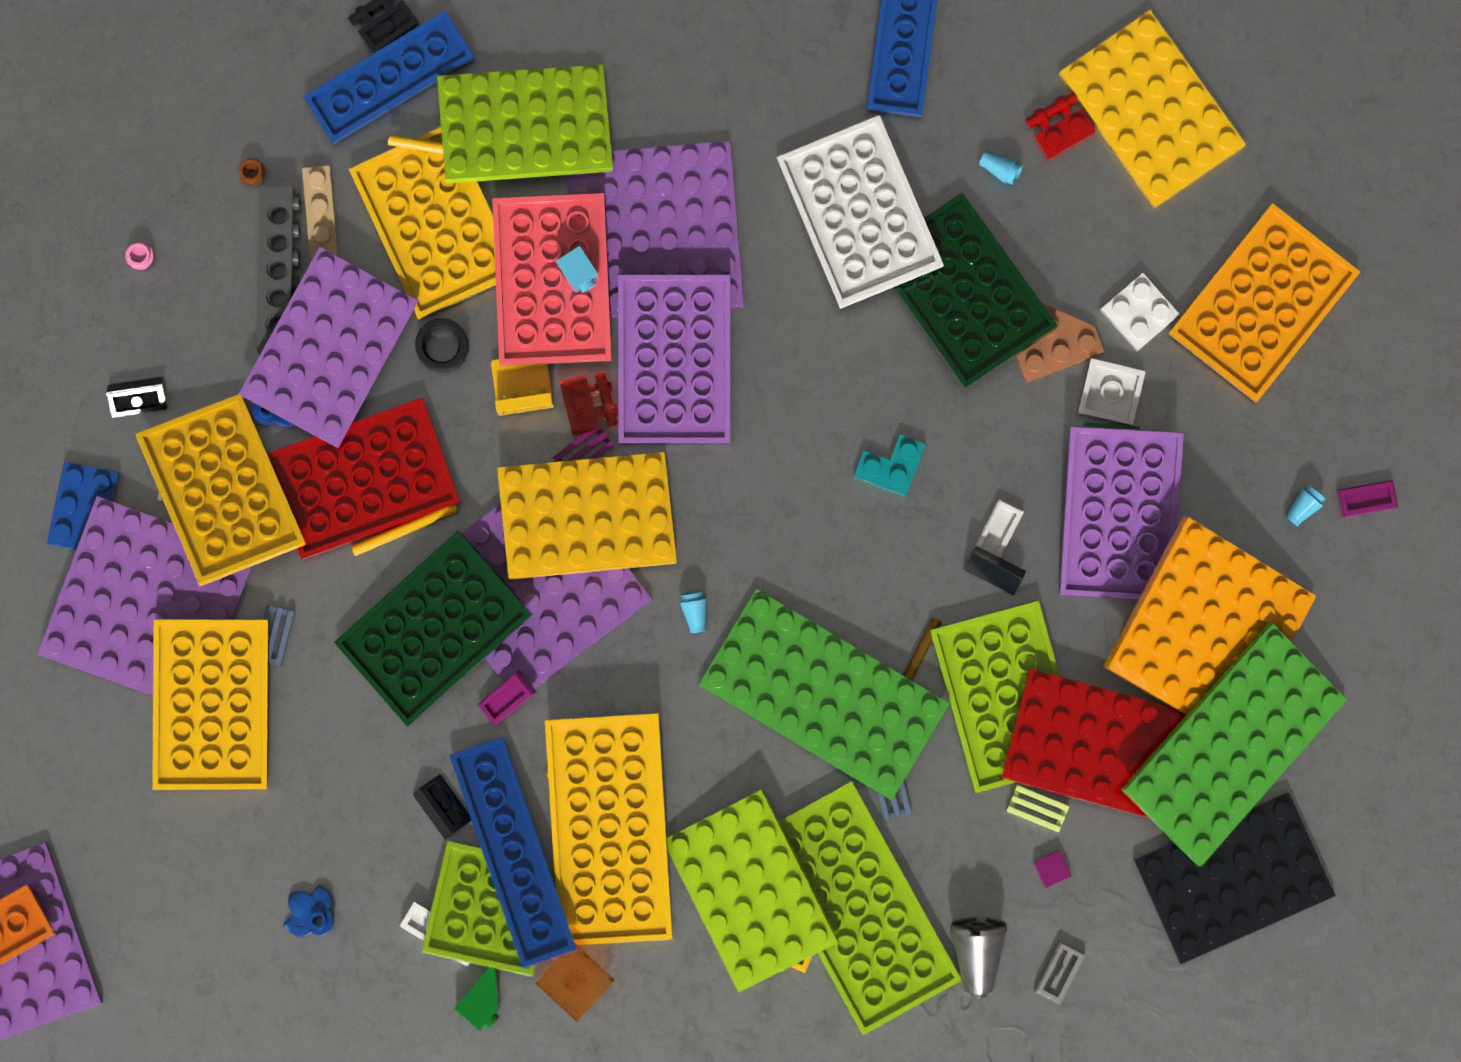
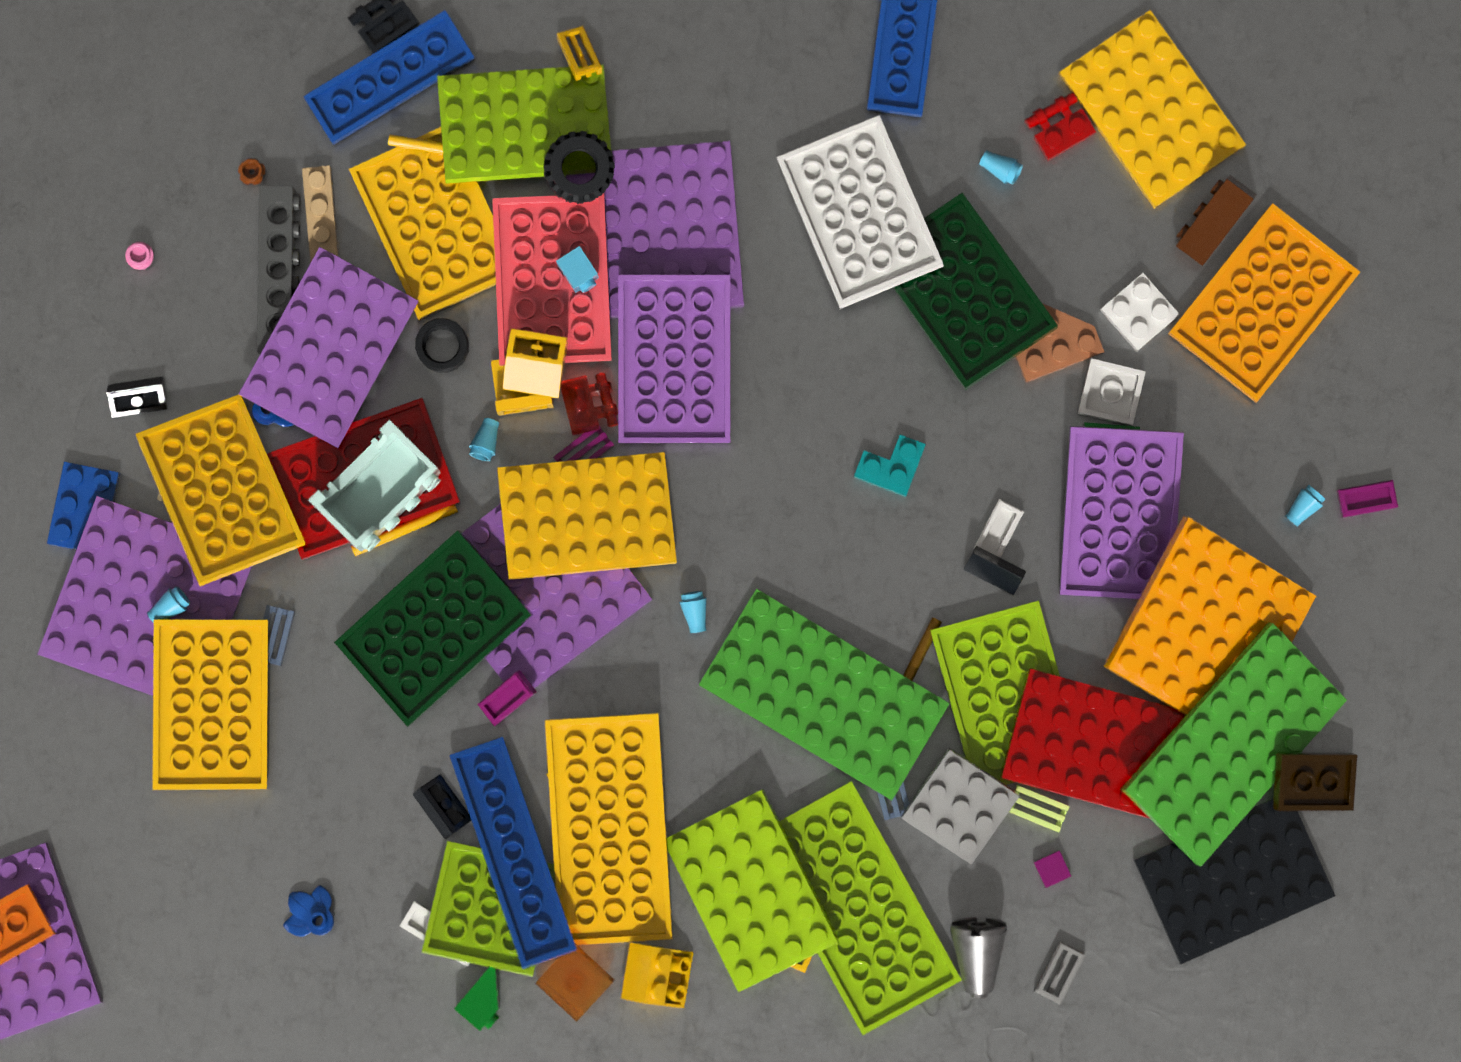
none -> medium azure cone [147,586,190,623]
none -> light aqua windscreen [309,420,441,551]
none -> medium azure cone [469,418,500,461]
none -> yellow slope [503,329,568,399]
none -> black tyre [543,131,615,204]
none -> yellow tile [557,26,602,81]
none -> yellow slope [621,942,693,1008]
none -> light grey plate [901,748,1020,865]
none -> reddish brown wedge [1176,175,1257,266]
none -> dark brown plate [1273,753,1357,811]

